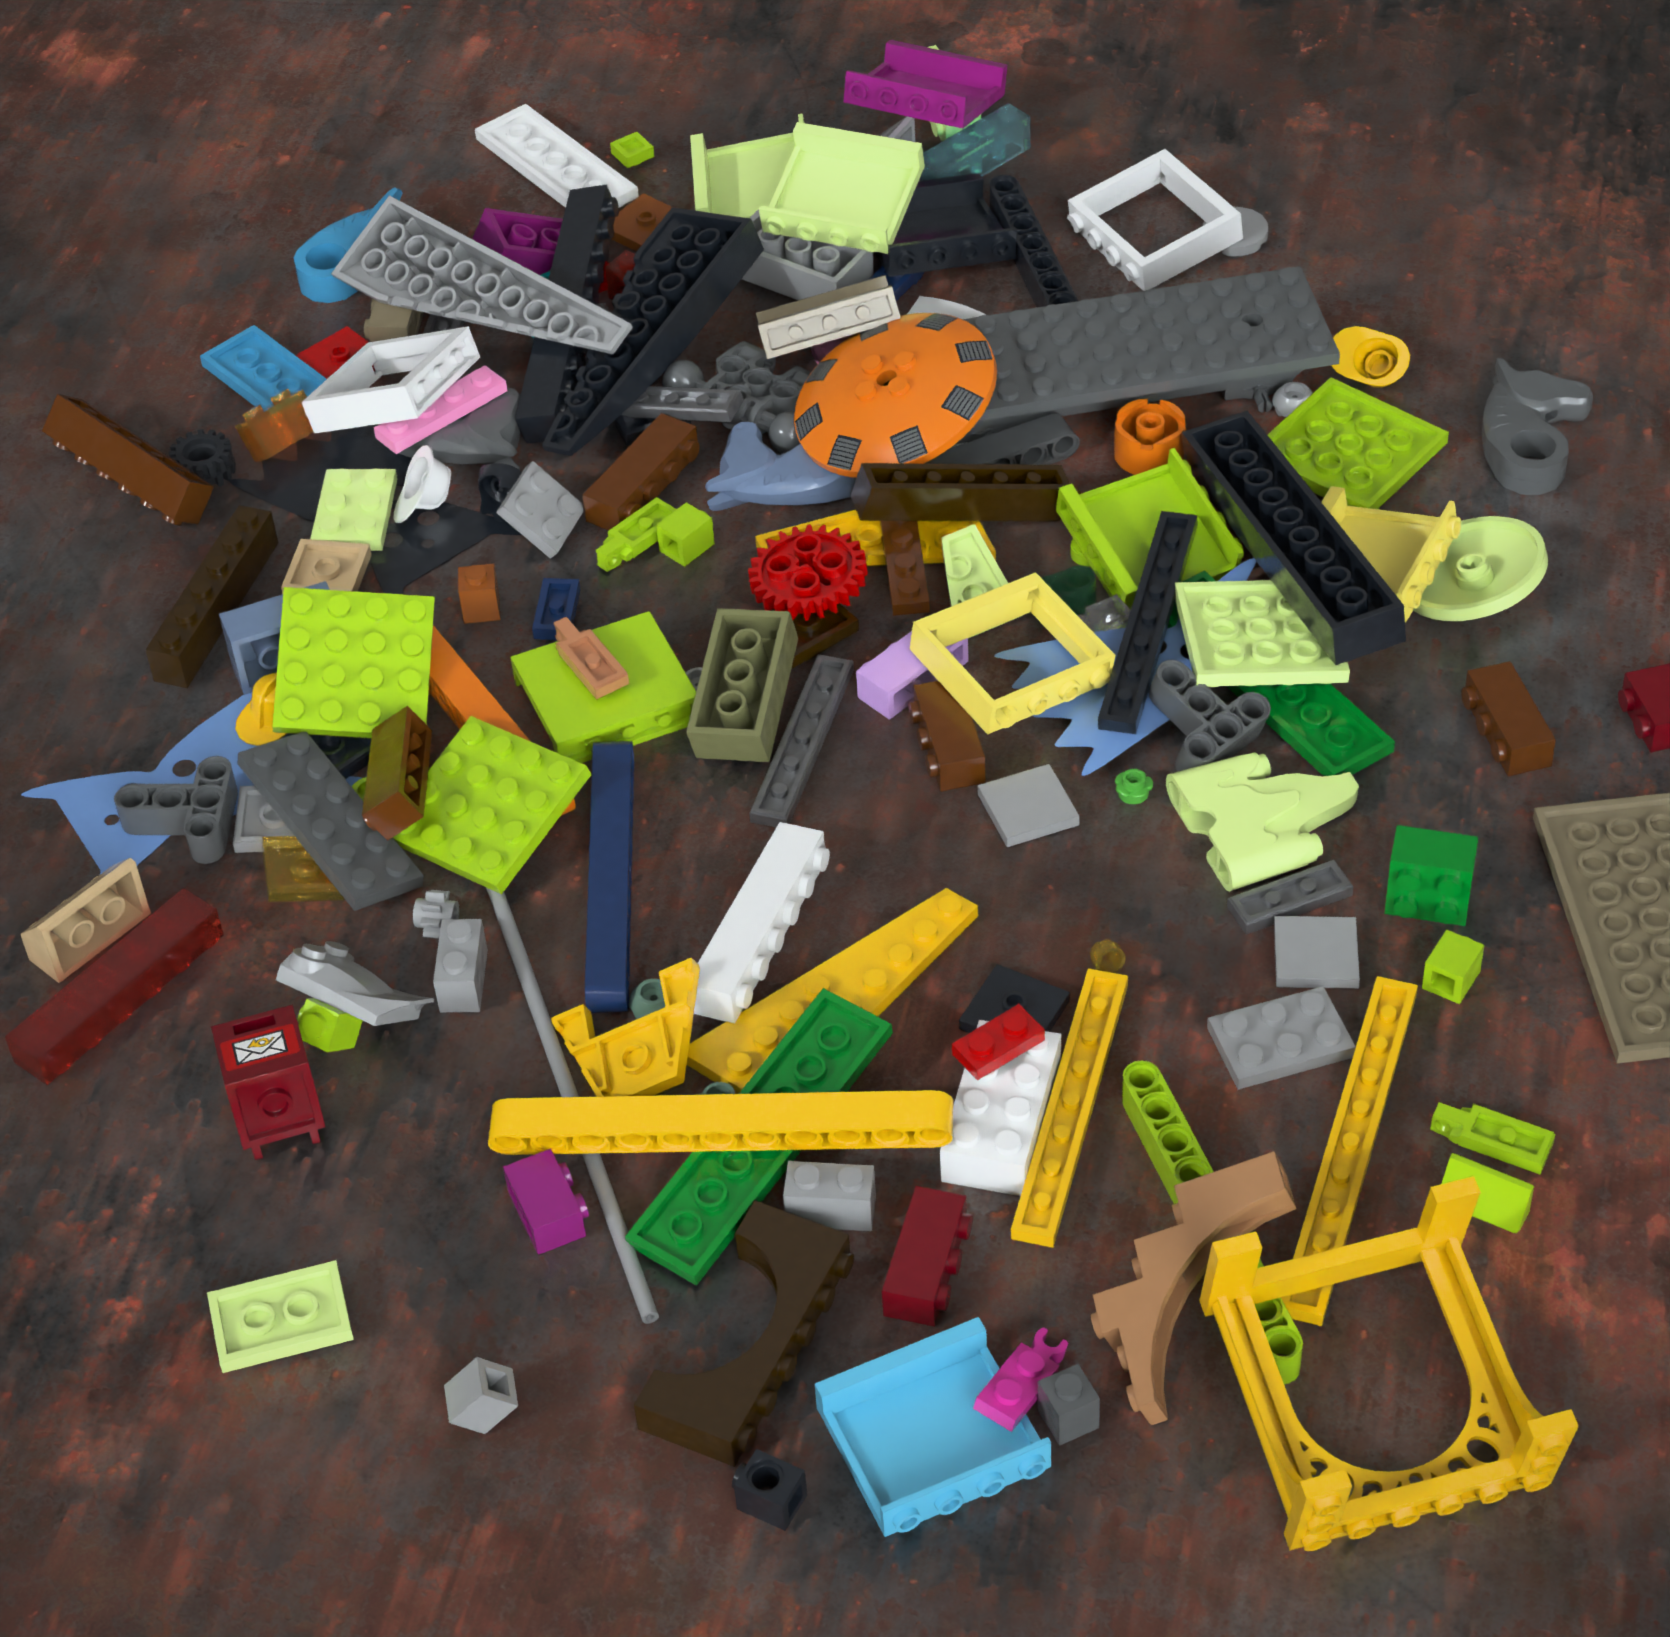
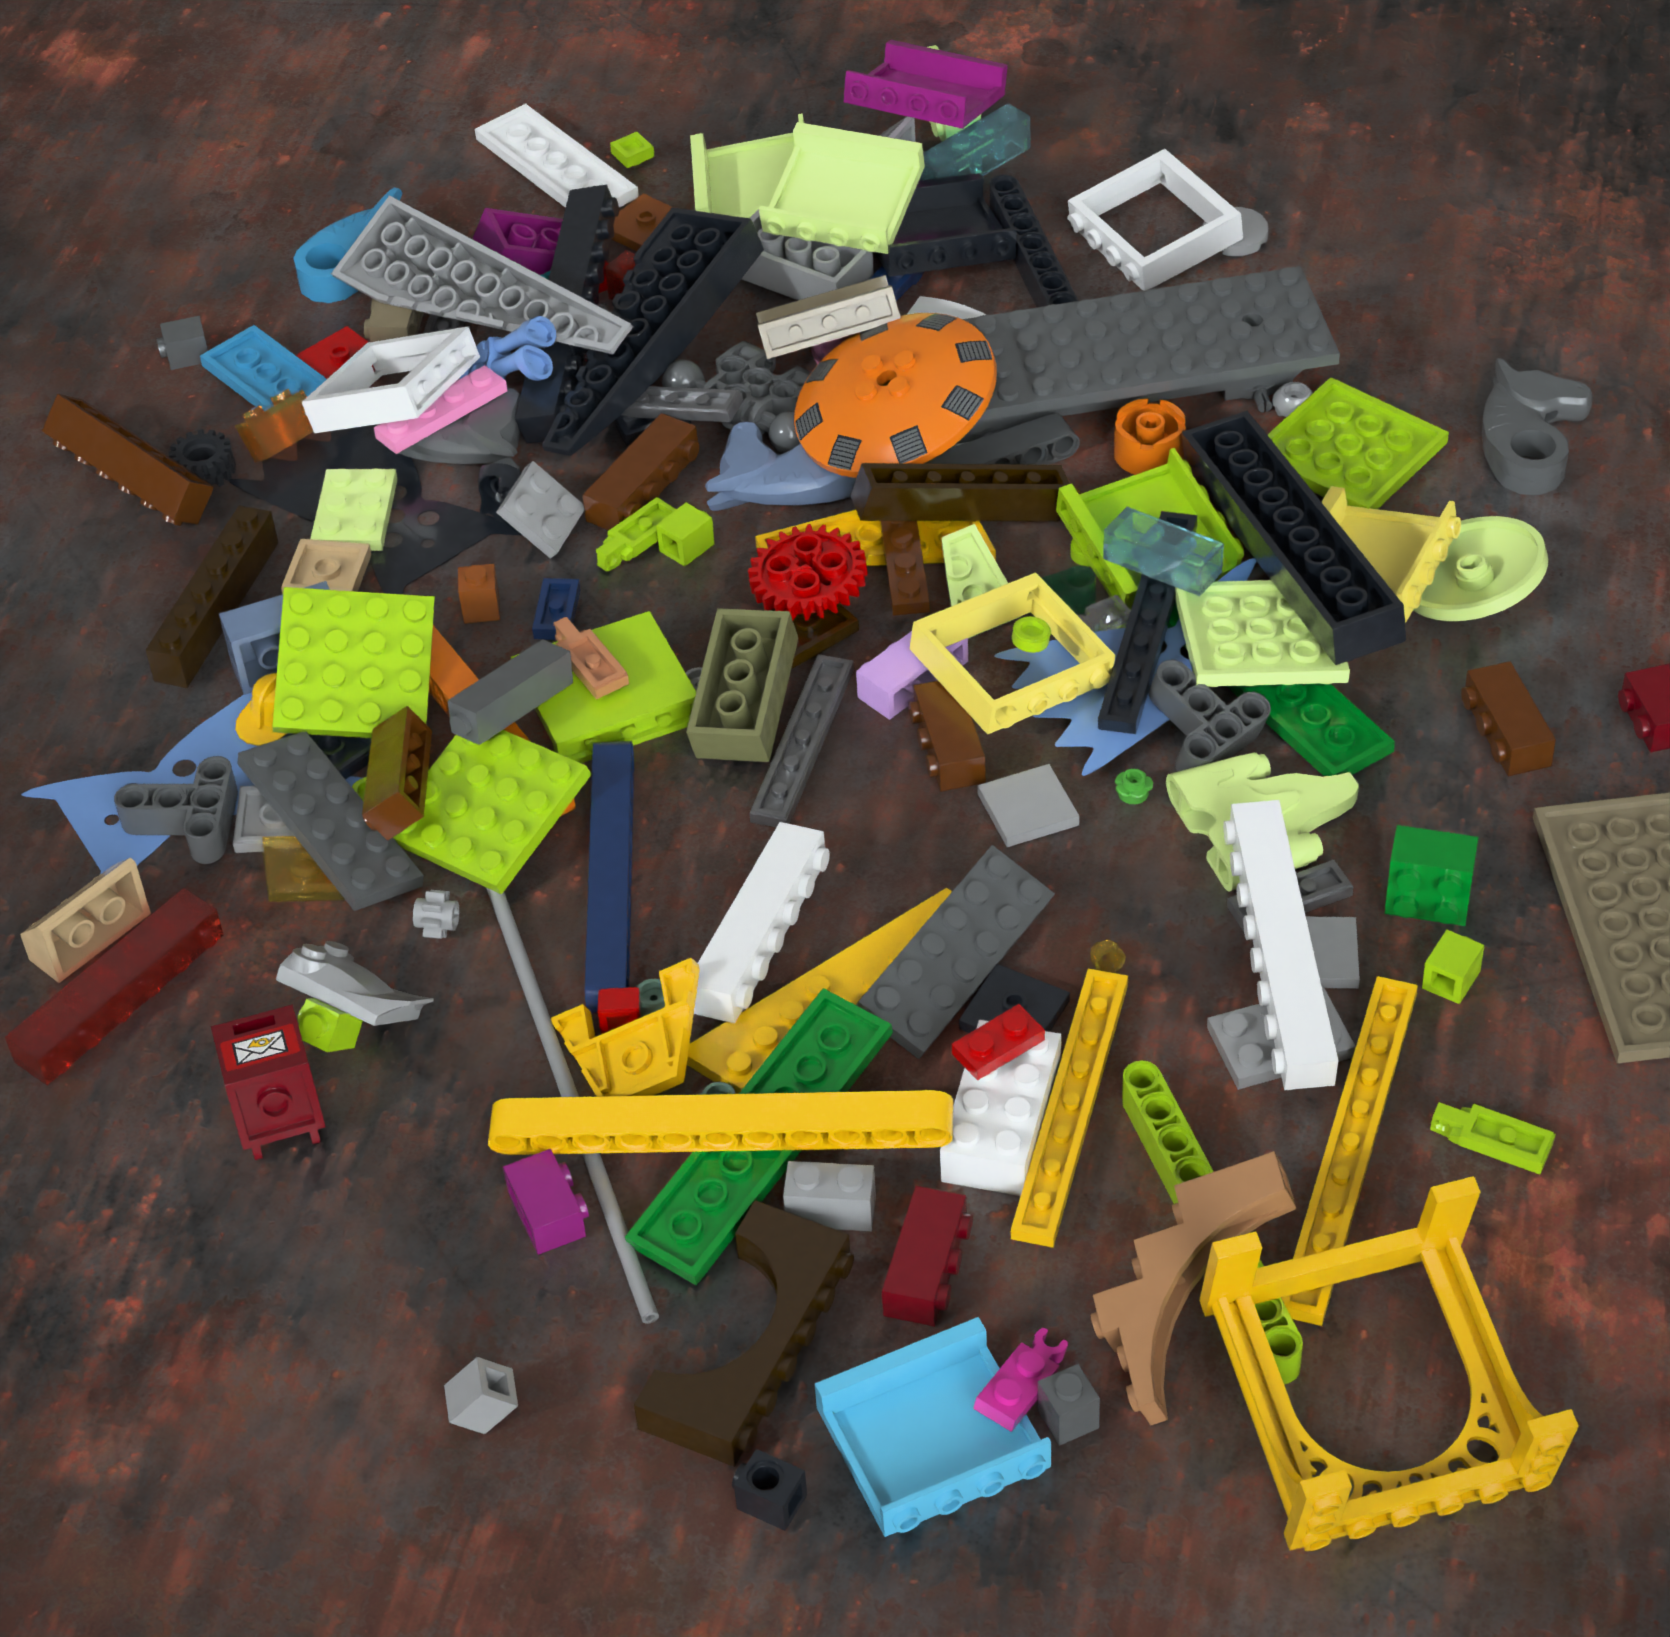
yellowish green plate [207,1260,354,1373] -> none
white piece [393,445,451,523] -> none
light grey brick [433,919,488,1013] -> none
yellow piece [1331,326,1410,388] -> none
lime slope [1441,1153,1534,1233] -> none
none -> dark grey brick [156,315,208,370]
none -> dark grey brick [448,639,573,745]
none -> medium blue piece [460,316,556,381]
none -> red slope [598,987,641,1034]
none -> dark grey plate [856,845,1055,1059]
none -> lime tile [1012,616,1051,653]
none -> clear light blue brick [1103,507,1224,597]
none -> white brick [1223,800,1338,1090]

